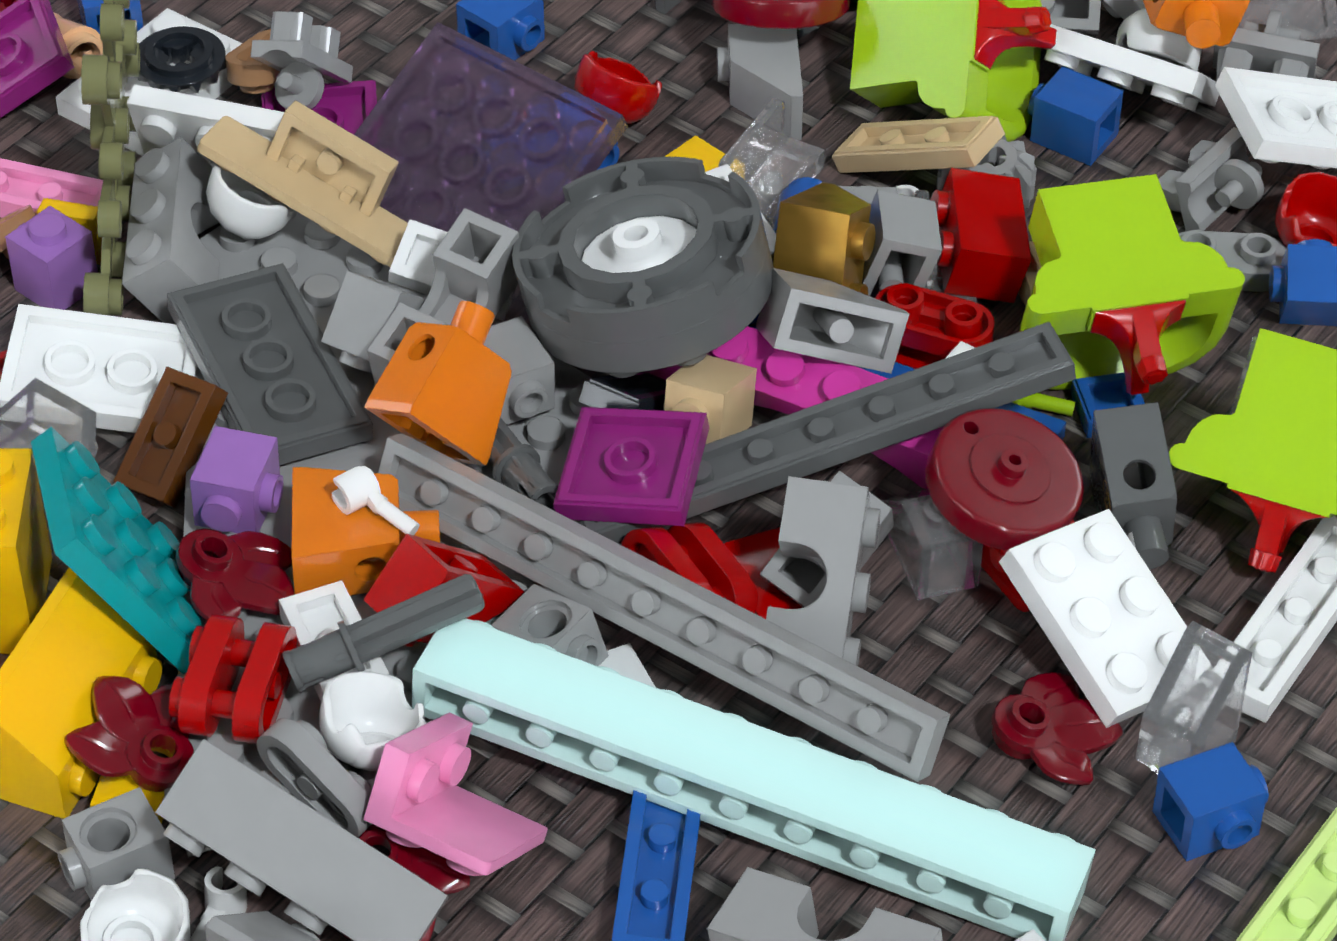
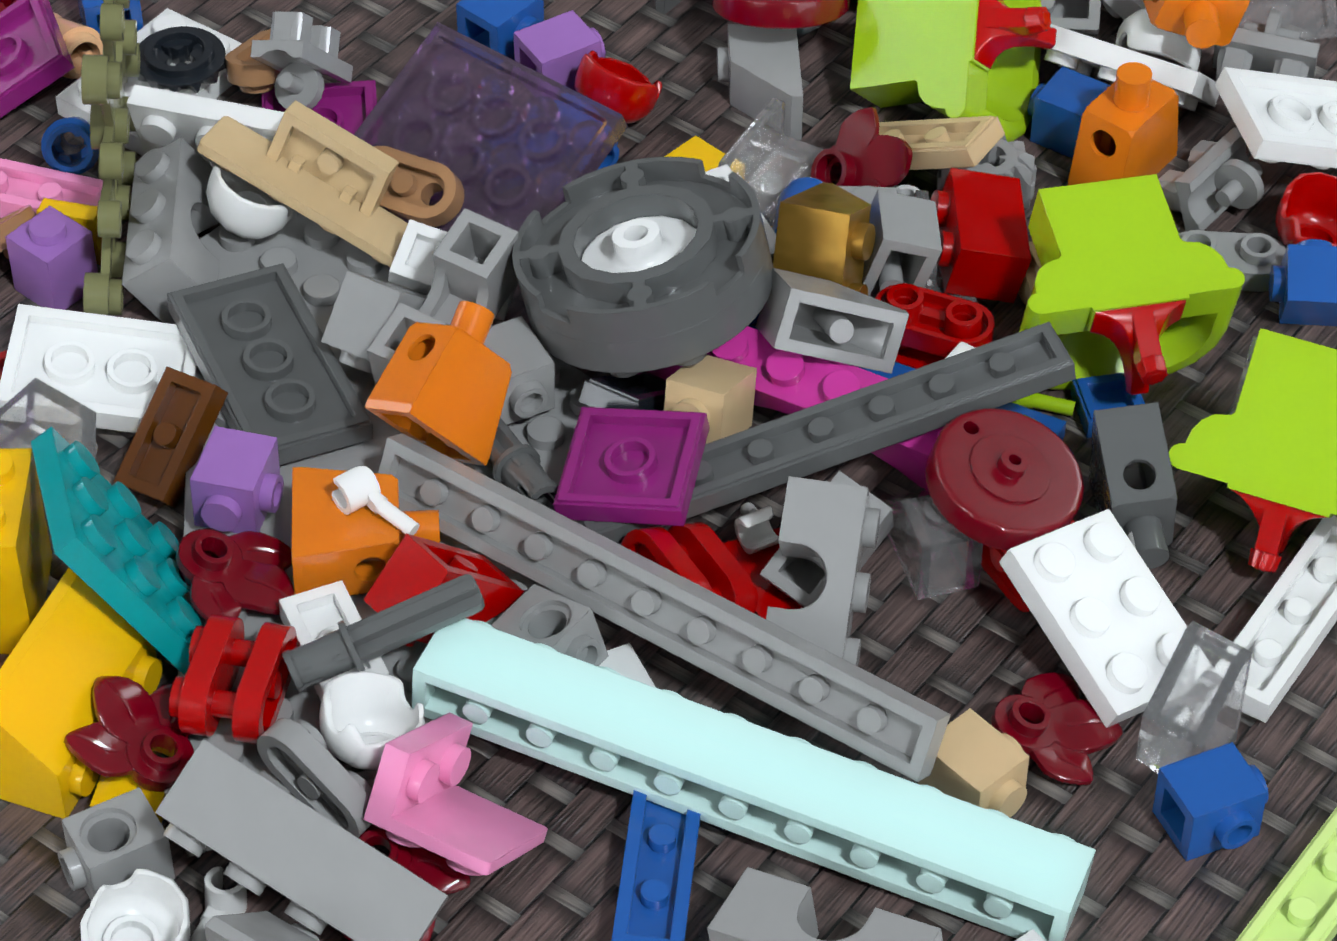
none -> blue cone [41,117,99,175]
none -> medium nougat plate [373,146,464,227]
none -> medium lavender brick [514,10,606,108]
none -> white hand [734,502,779,554]
none -> dark red plate [811,107,913,187]
none -> tan brick [918,708,1029,818]
none -> orange torso [1067,62,1179,185]

